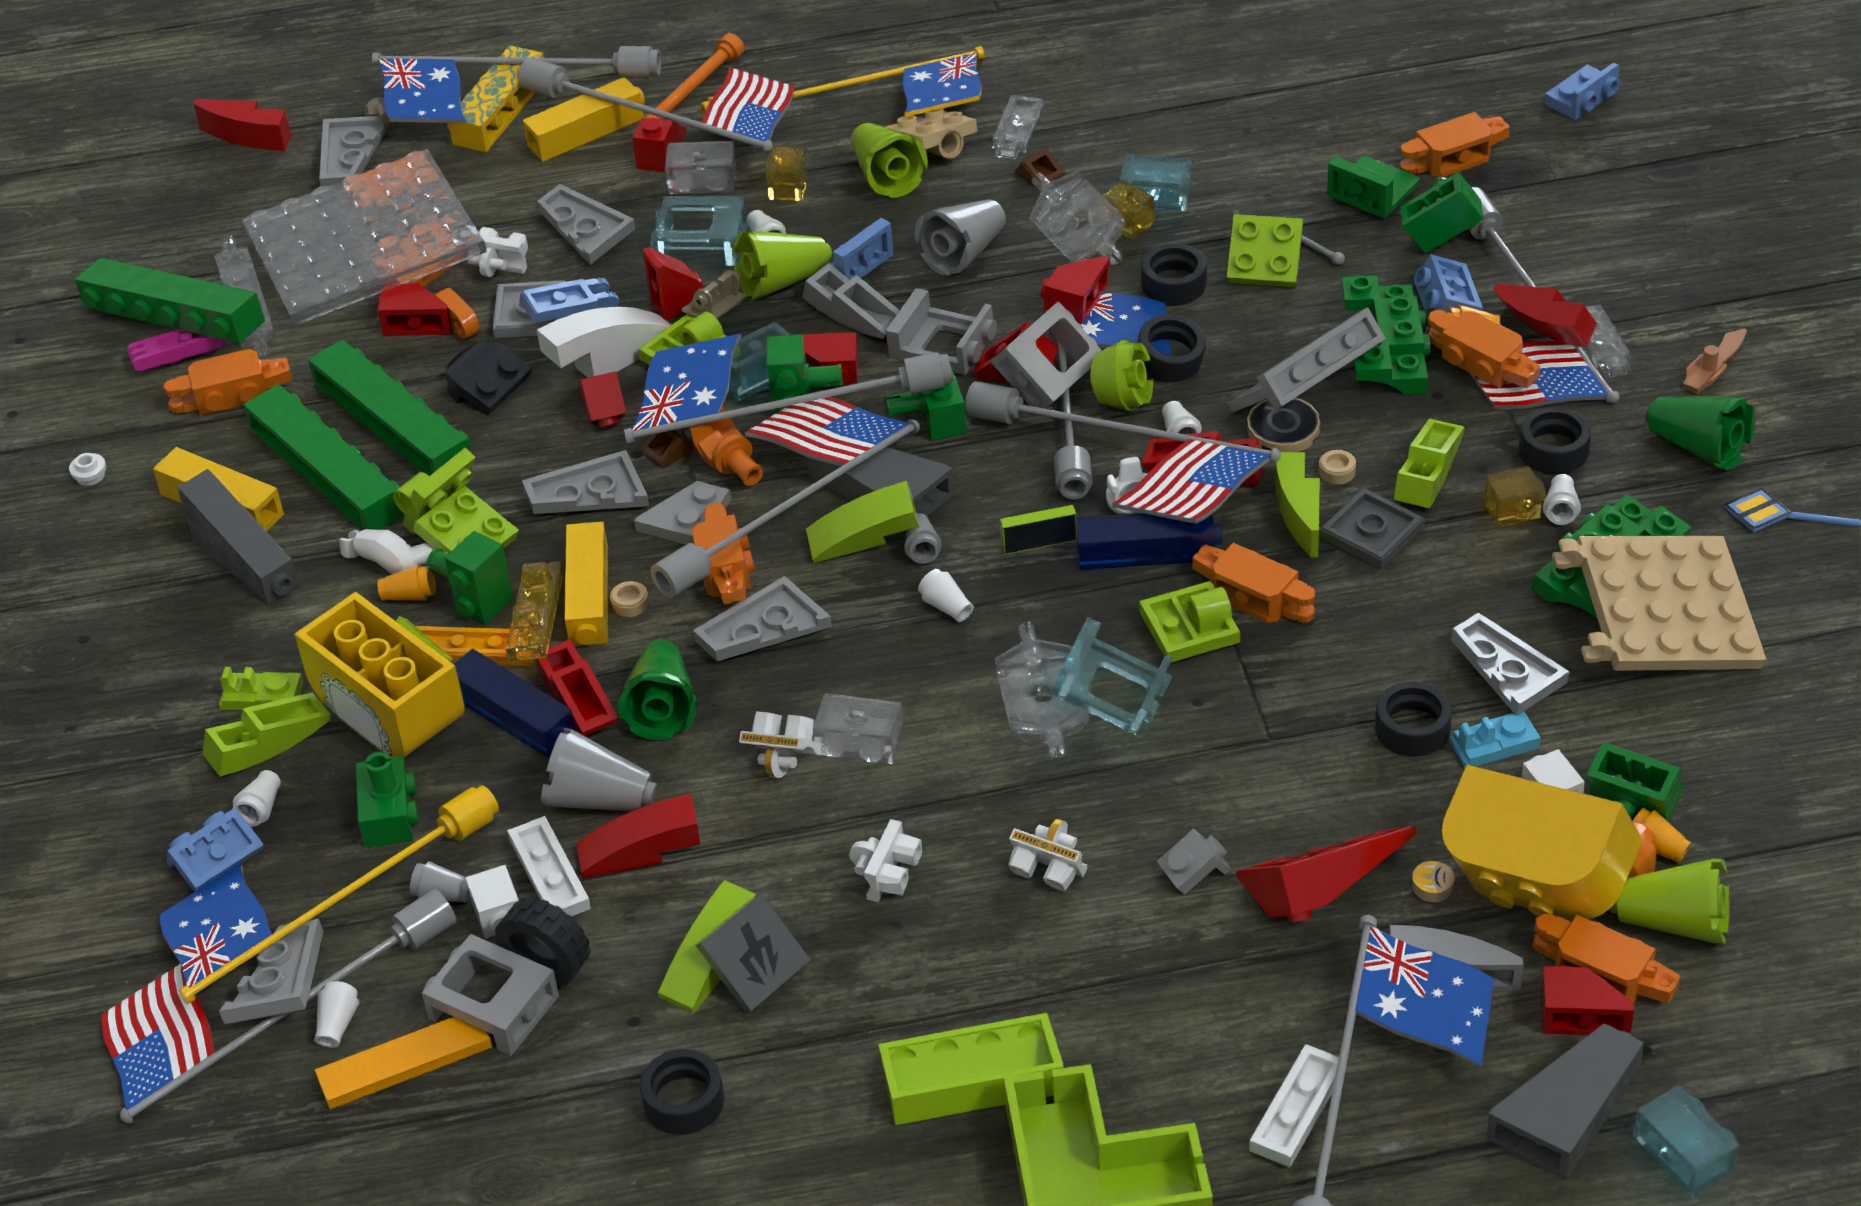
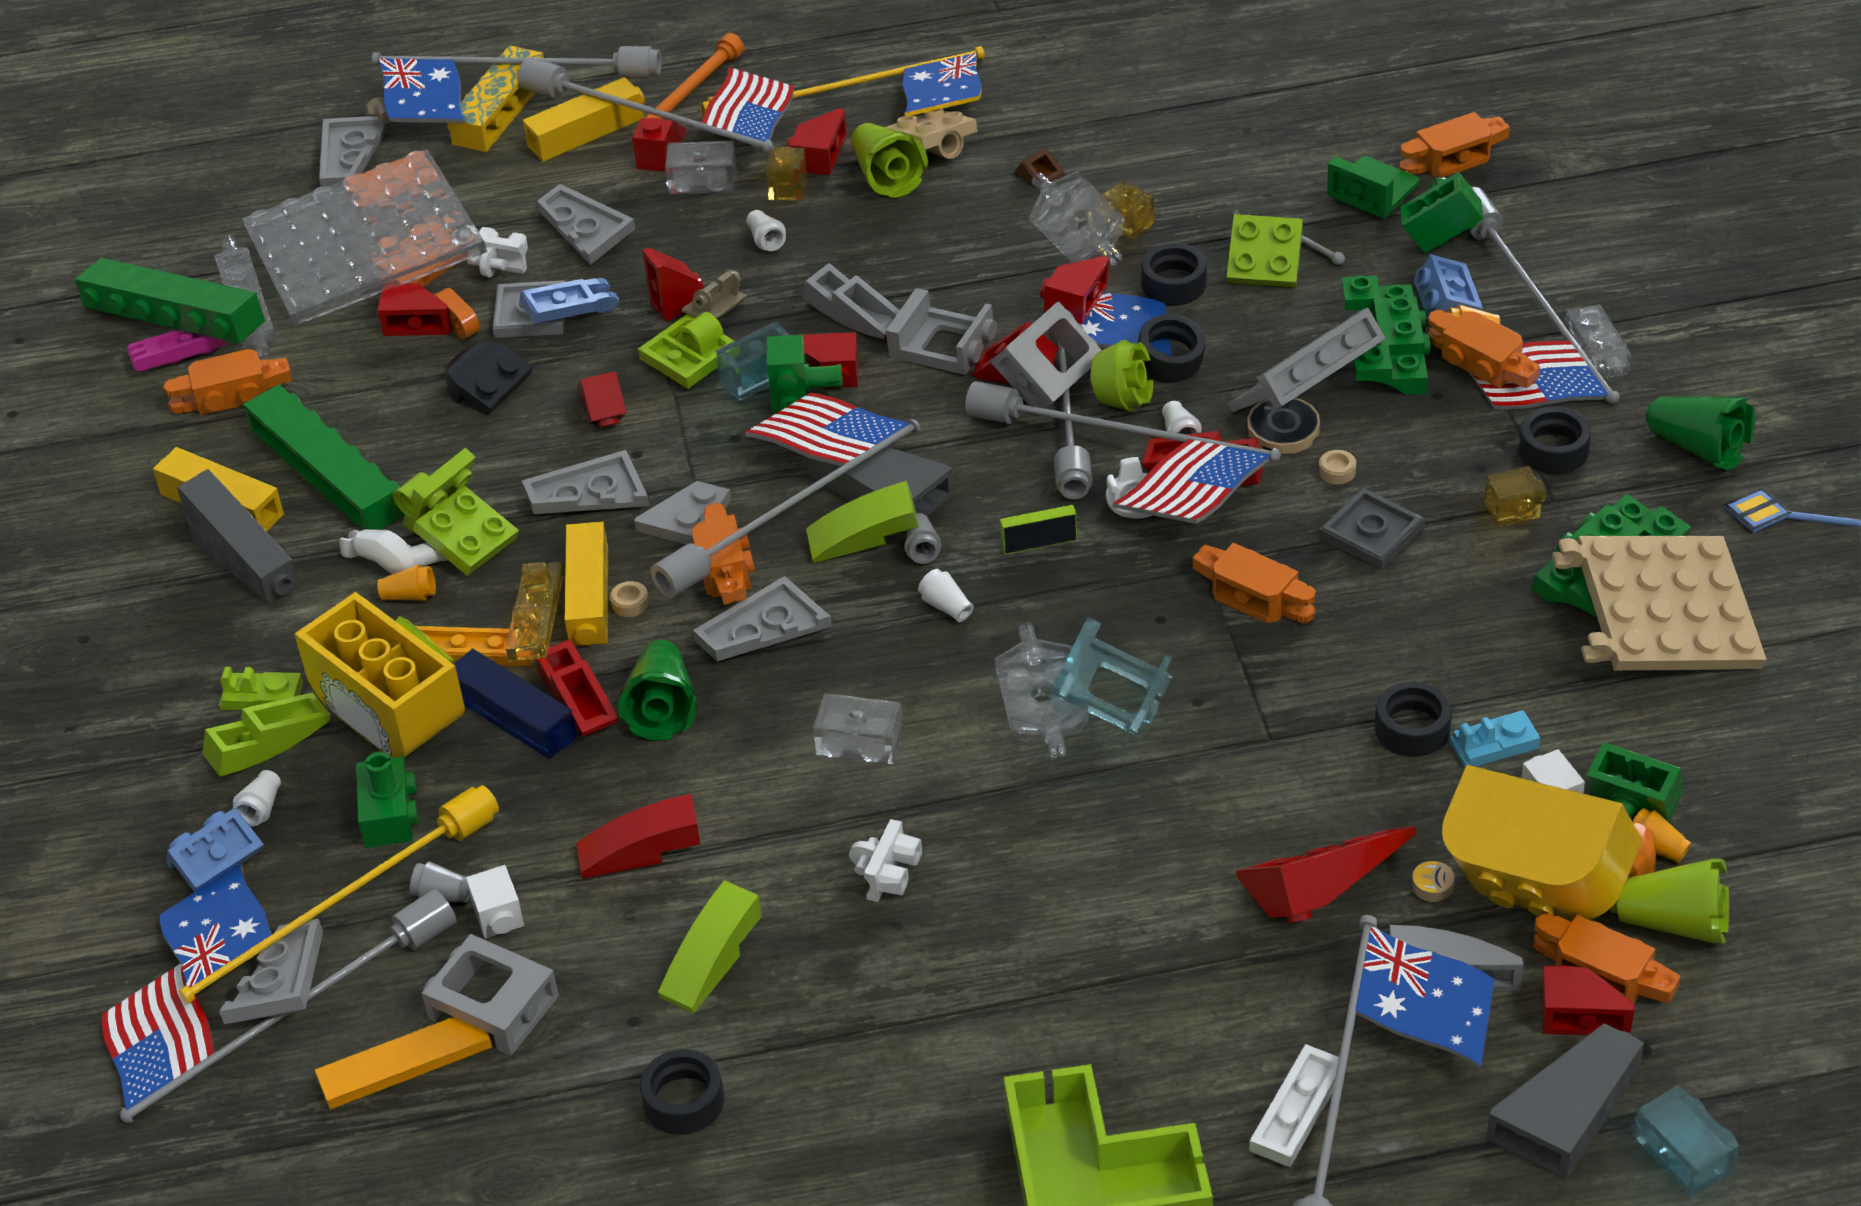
white plate [69,453,106,486] -> none
red slope [193,100,291,151] -> none
green brick [308,339,471,476] -> none
white cone [314,981,359,1048] -> none
green brick [426,531,514,625] -> none
black tyre [494,897,591,988] -> none
white plate [507,816,591,916] -> none
white slope [537,307,671,378] -> none
light grey cone [541,728,657,811] -> none
flag [624,334,953,444] -> none
reddish brown slope [640,430,694,468] -> none
clear light blue window [651,196,747,266] -> none
orange piece [690,407,763,486] -> none
dark grey tile [696,893,810,1013] -> none
lime cone [733,230,832,299] -> none
white hips [739,711,822,778] -> none
medium blue bracket [830,218,893,280] -> none
lime slope [878,1013,1064,1126] -> none
green brick [884,365,966,442] -> none
light grey cone [915,199,1006,276] -> none
clear hinge [992,95,1043,159] -> none
white hips [1009,819,1088,892] -> none
clear blue brick [1076,513,1222,571] -> none
clear light blue brick [1119,154,1193,211] -> none
lime plate [1139,581,1240,663] -> none
light grey bracket [1157,829,1232,894] -> none
lime slope [1275,452,1320,557] -> none
lime slope [1394,419,1465,508] -> none
light grey wing [1451,613,1570,715] -> none
red slope [1493,283,1597,347] -> none
white cone [1543,474,1581,525] -> none
medium blue bracket [1544,63,1620,120] -> none
nougat piece [1683,328,1747,394] -> none
none -> red slope [786,109,847,175]

